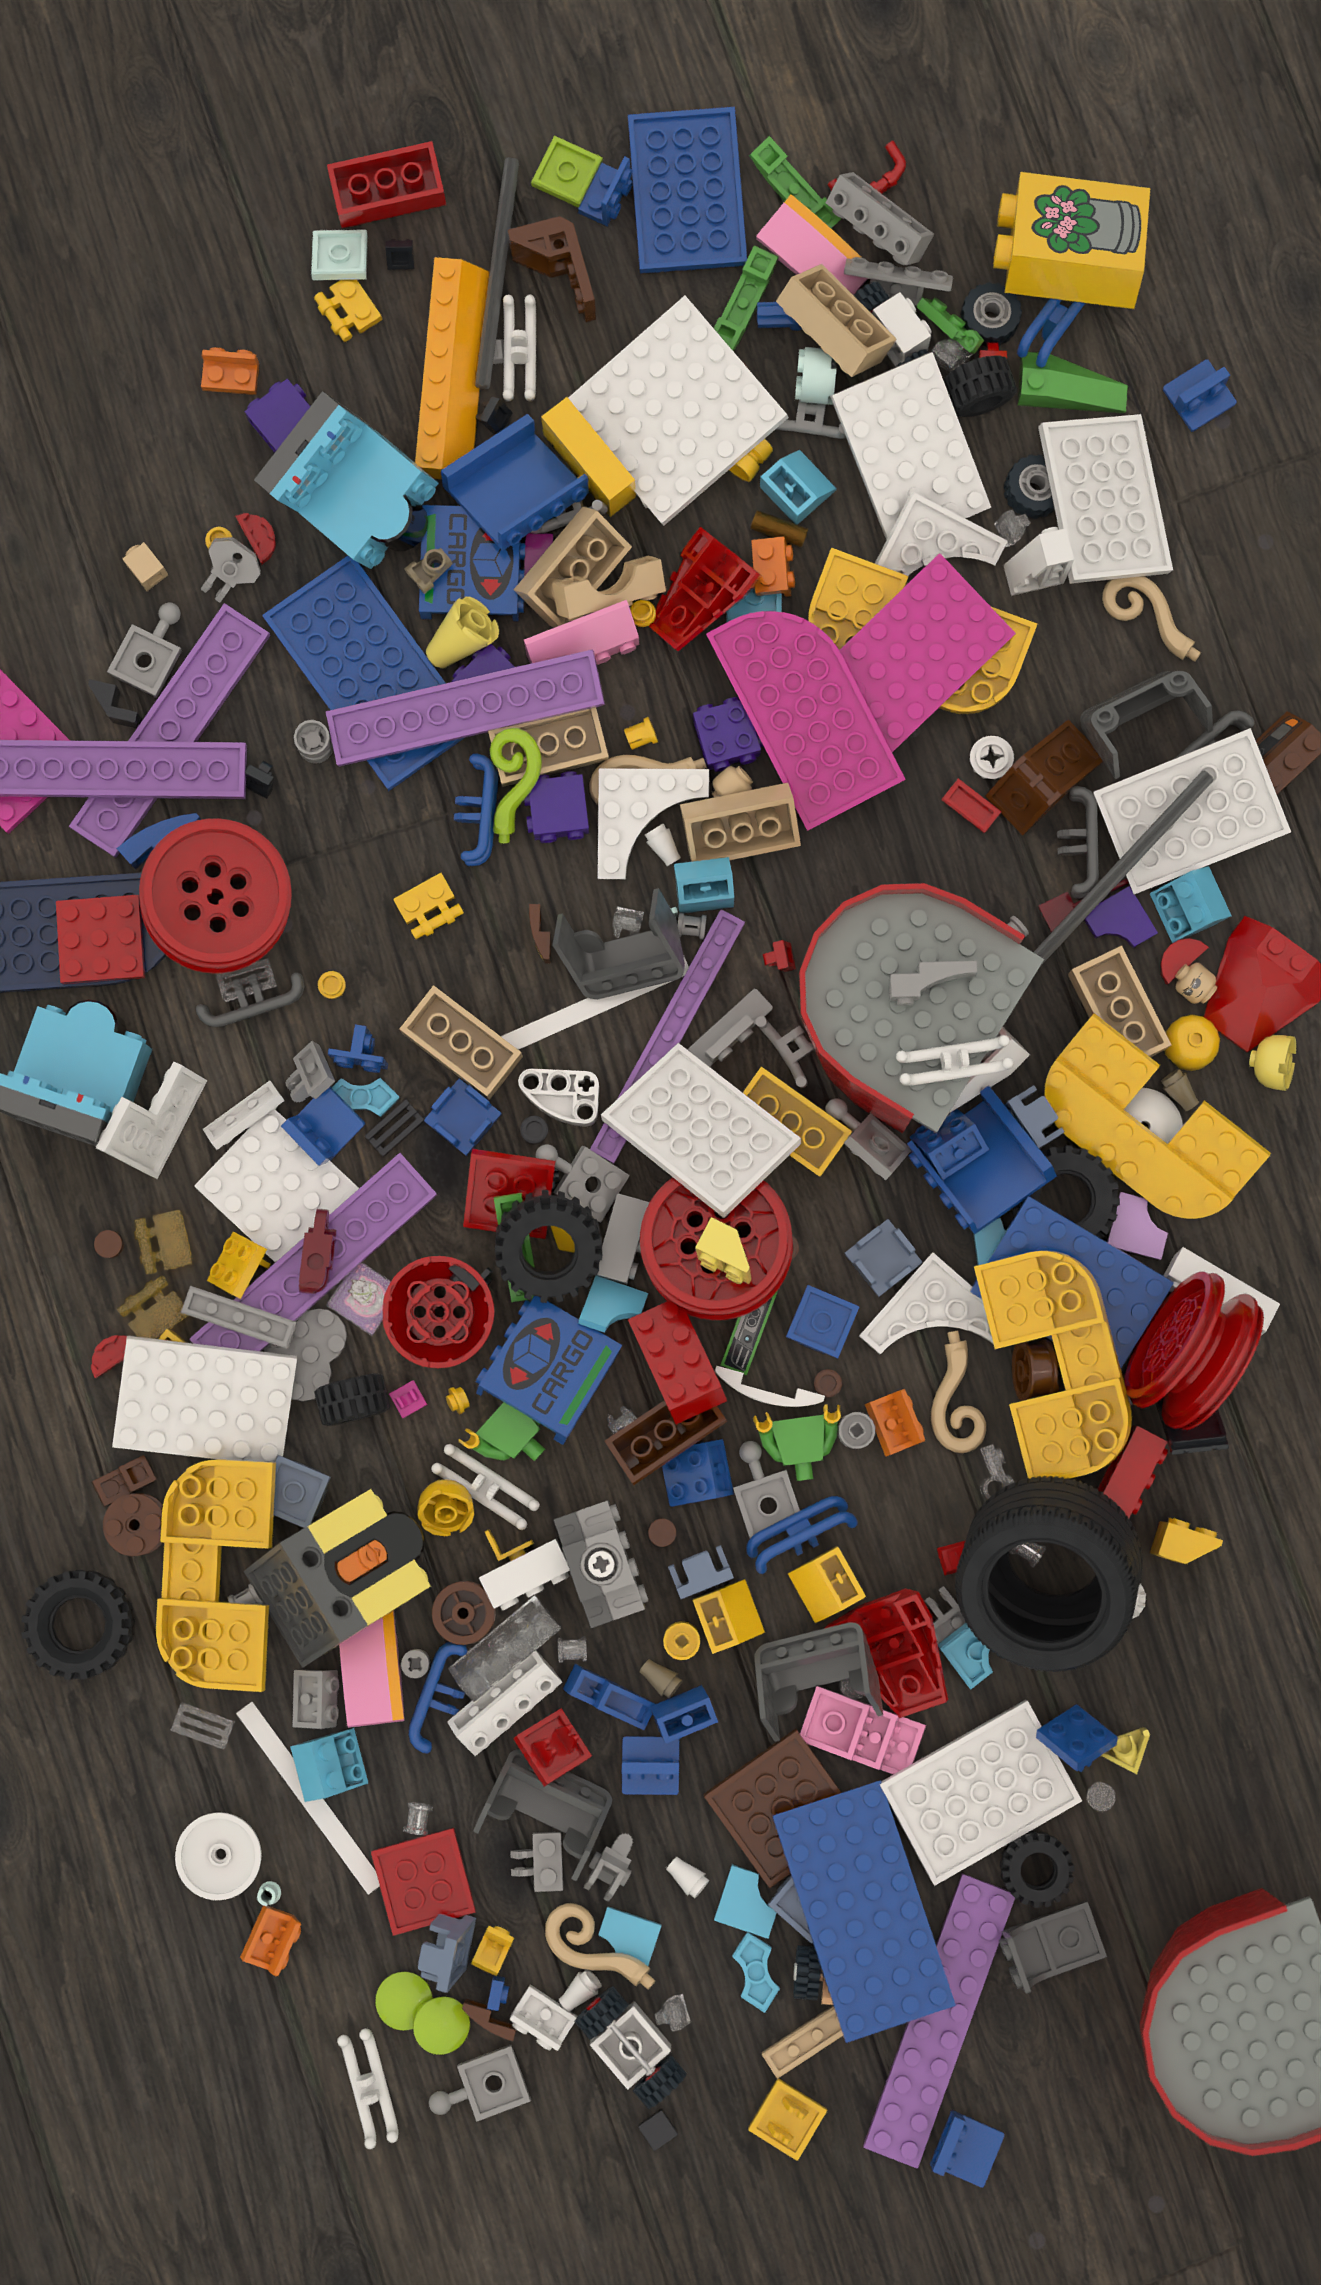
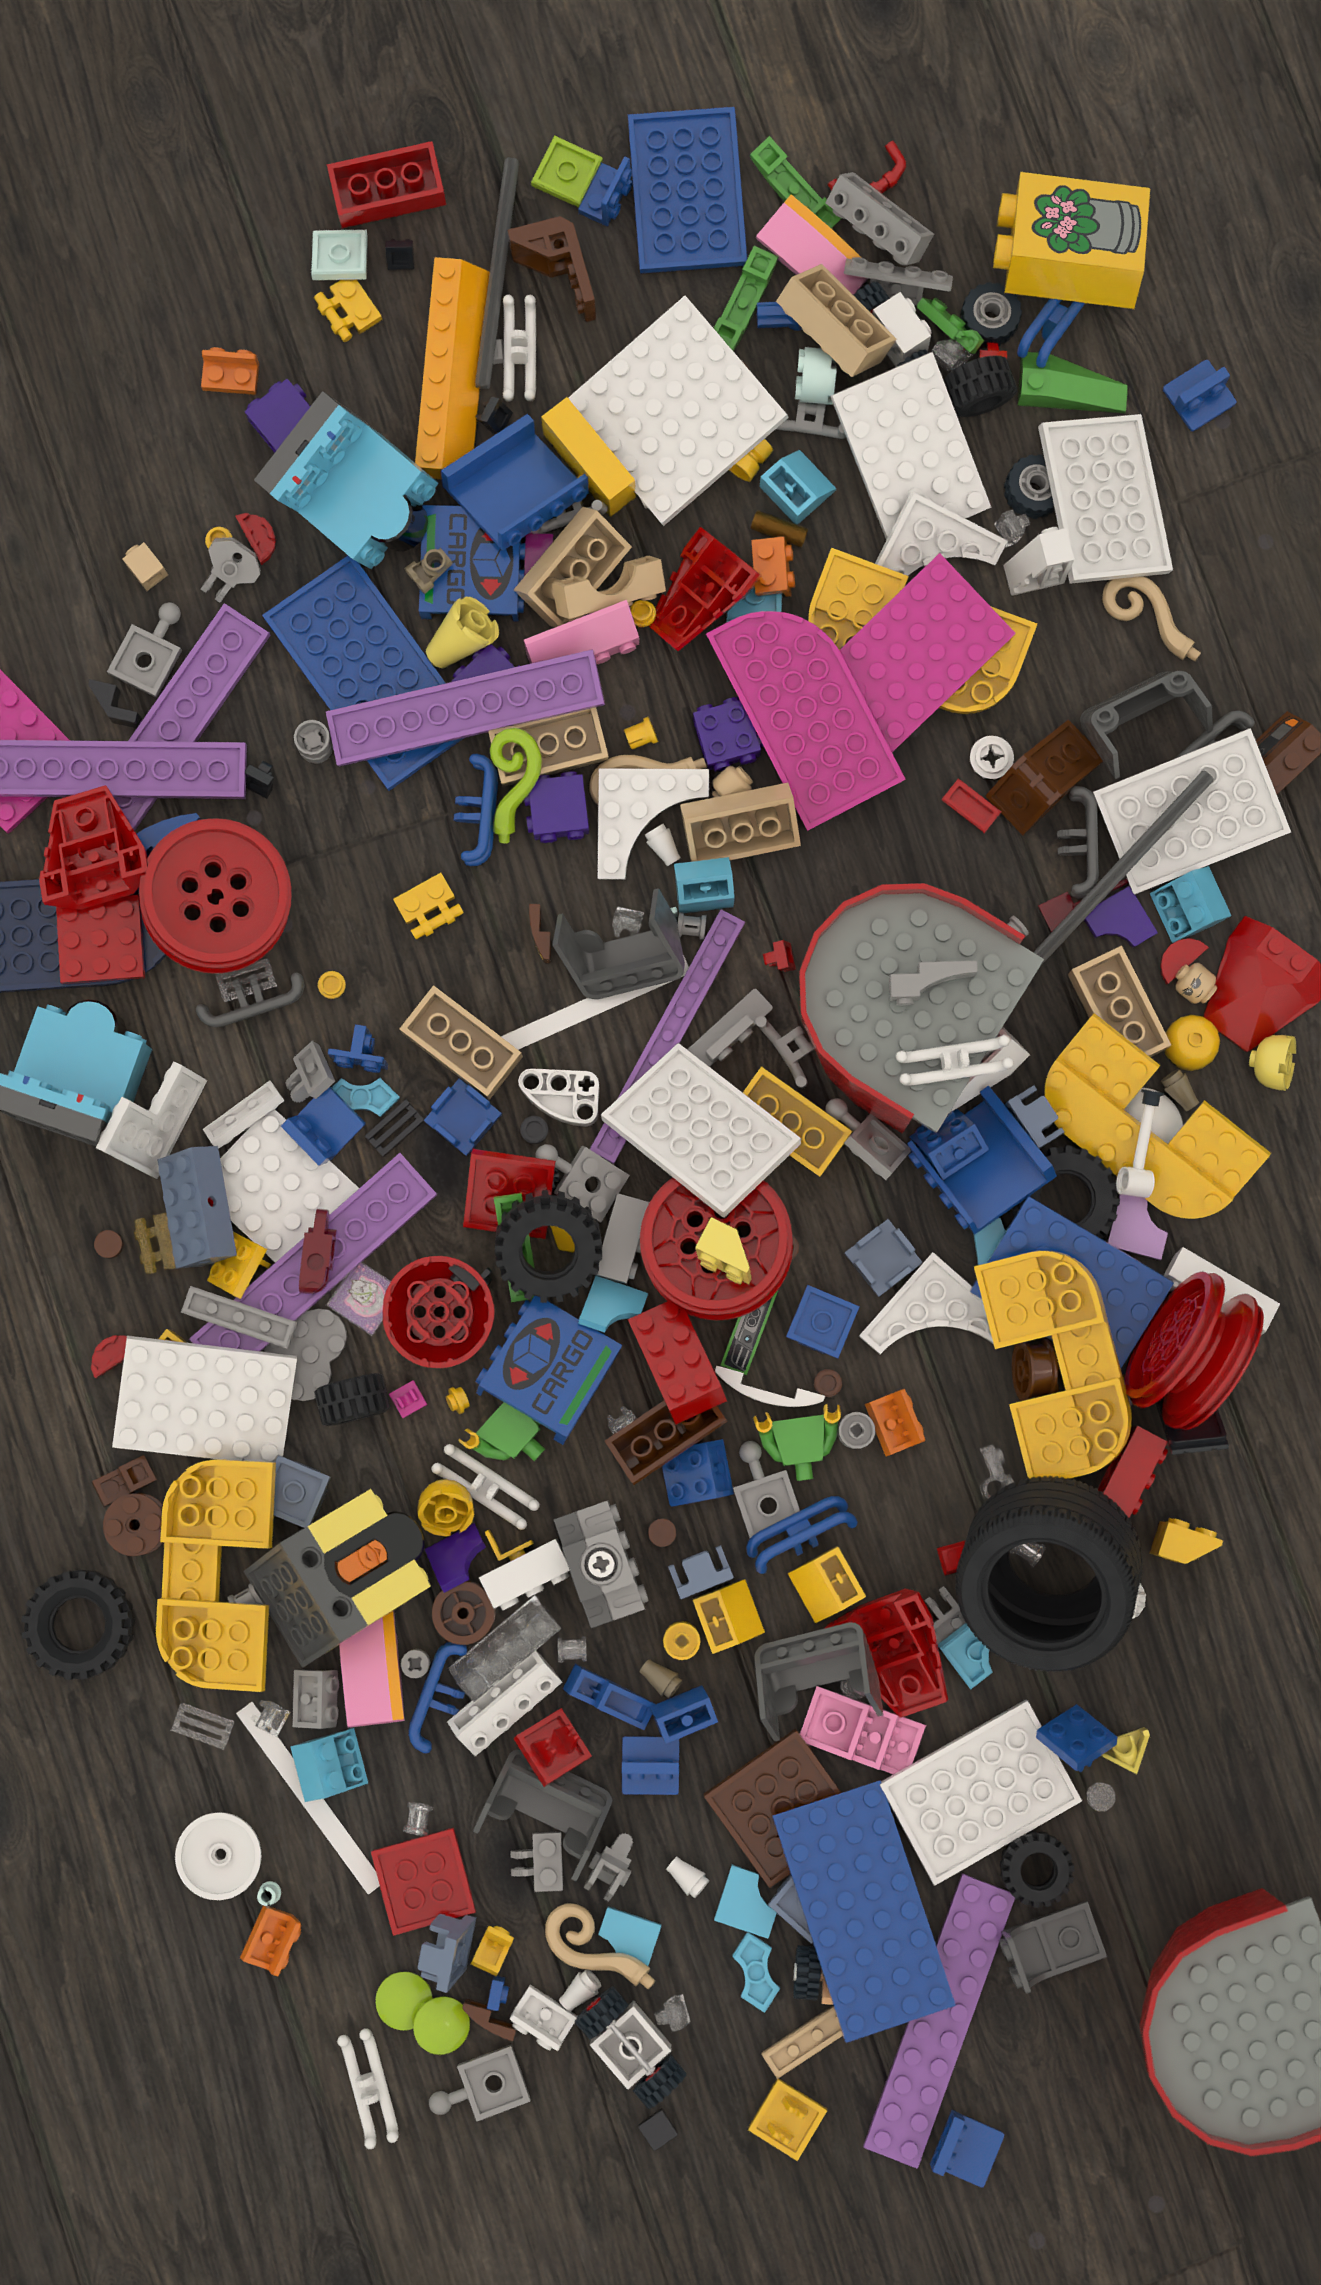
clear yellow plate [117,1275,188,1339] -> none
tan plant [931,1330,986,1453] -> none
none -> red wedge [39,785,148,910]
none -> sand blue brick [157,1146,237,1269]
none -> clear tile [251,1700,291,1737]
none -> dark purple tile [425,1523,486,1593]
none -> white piece [1116,1089,1164,1198]

